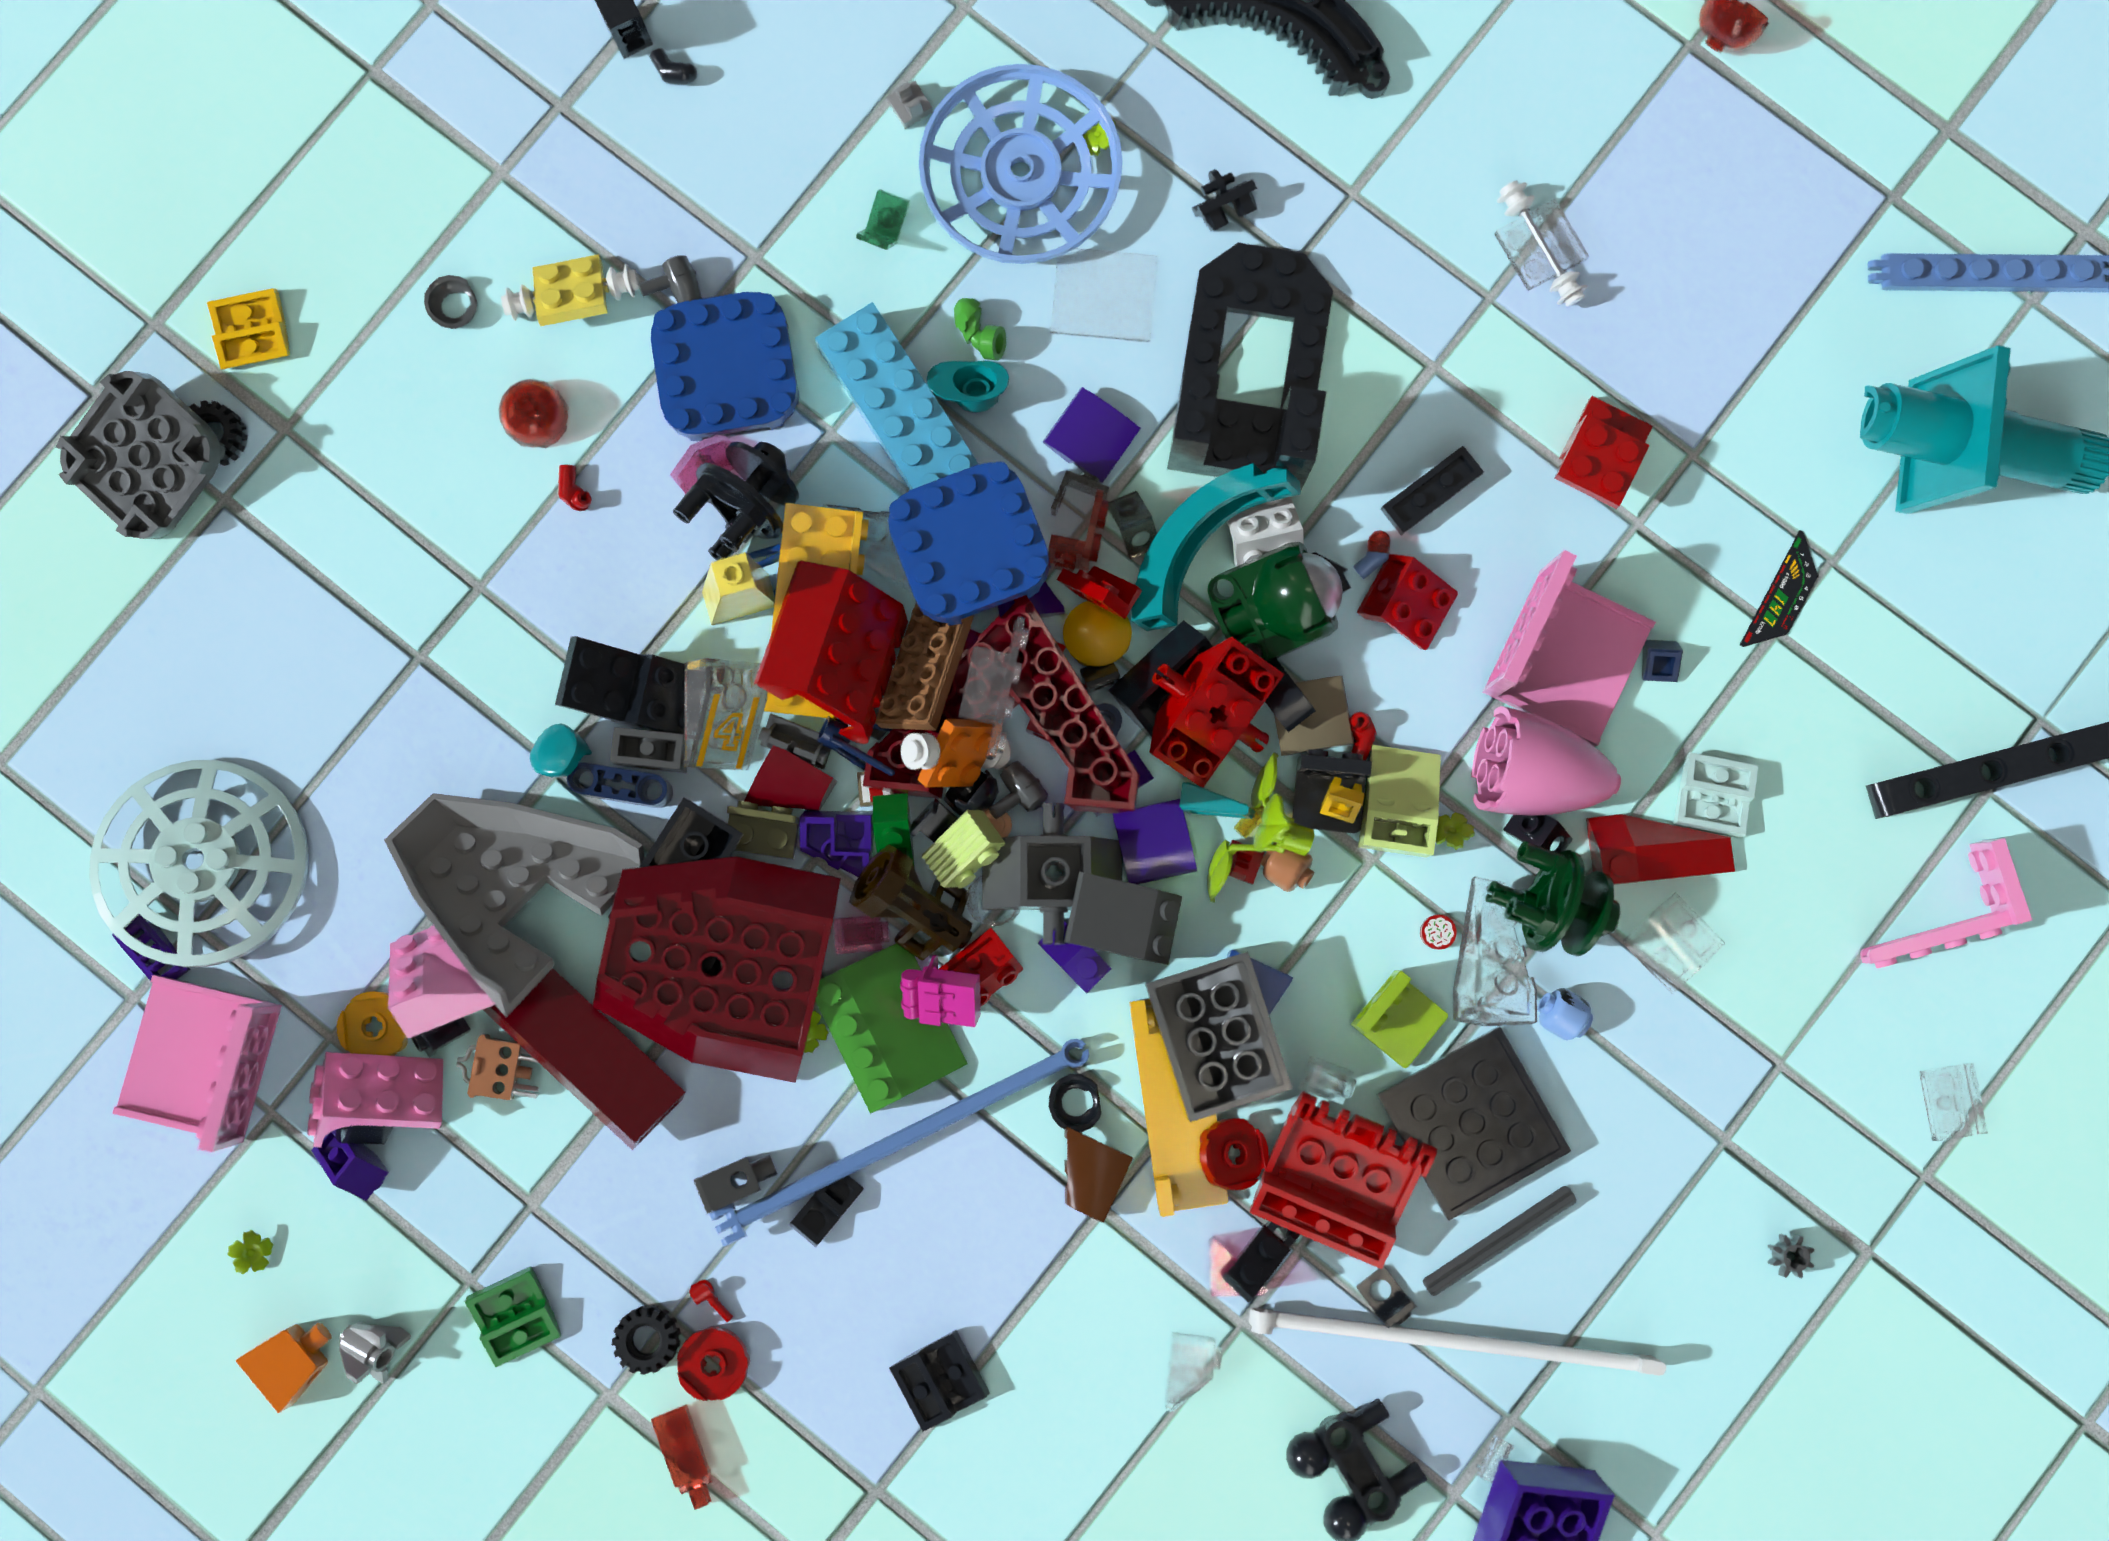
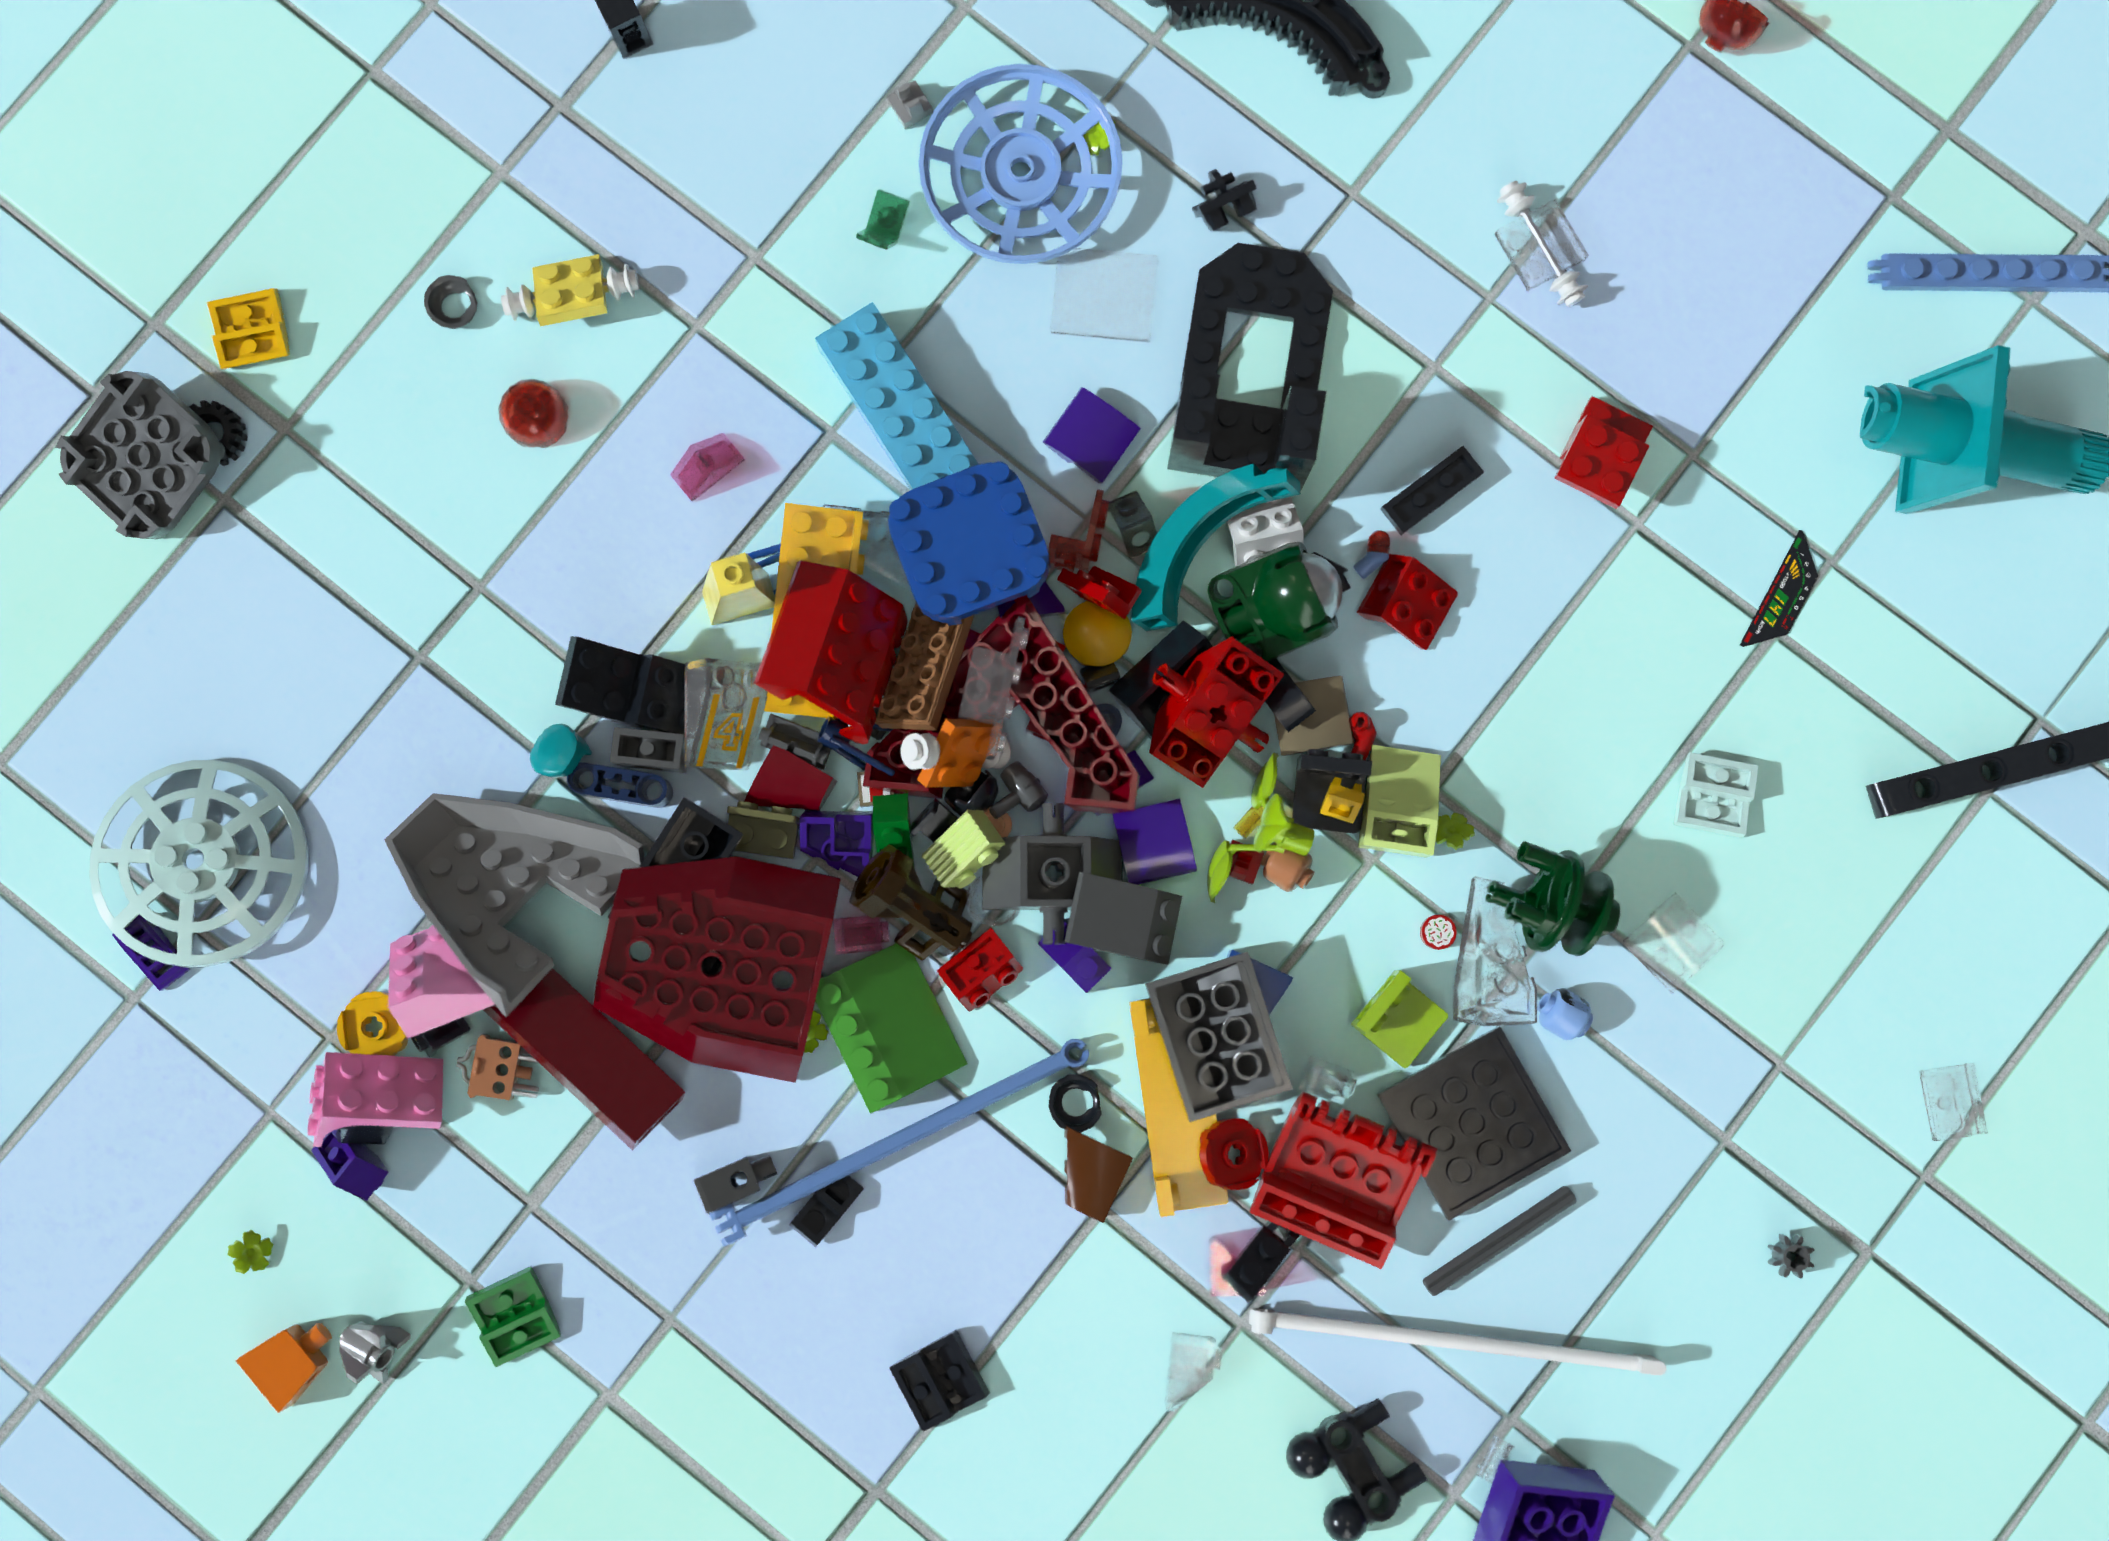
bright pink bracket [112,975,282,1153] -> none
red arm [558,465,592,511] -> none
black tyre [612,1305,681,1375] -> none
dark grey piece [638,255,702,303] -> none
black arm [649,48,697,85] -> none
blue plate [651,292,799,441] -> none
clear red hinge [651,1404,713,1510] -> none
black piece [673,441,799,560] -> none
red plate [677,1326,750,1401] -> none
red hand [689,1280,733,1322] -> none
dark pink piece [900,955,981,1027] -> none
teal piece [926,361,1009,413] -> none
bright green arm [954,298,1006,361] -> none
clear smoke bracket [1051,470,1110,517] -> none
teal slope [1180,782,1255,819] -> none
black bracket [1356,1266,1417,1328] -> none
bright pink cylinder [1471,706,1621,816] -> none
bright pink bracket [1482,550,1656,747] -> none
black bracket [1503,815,1573,853] -> none
red wedge [1586,814,1735,885] -> none
dark blue slope [1642,640,1683,682] -> none
bright pink bracket [1860,838,2032,968] -> none

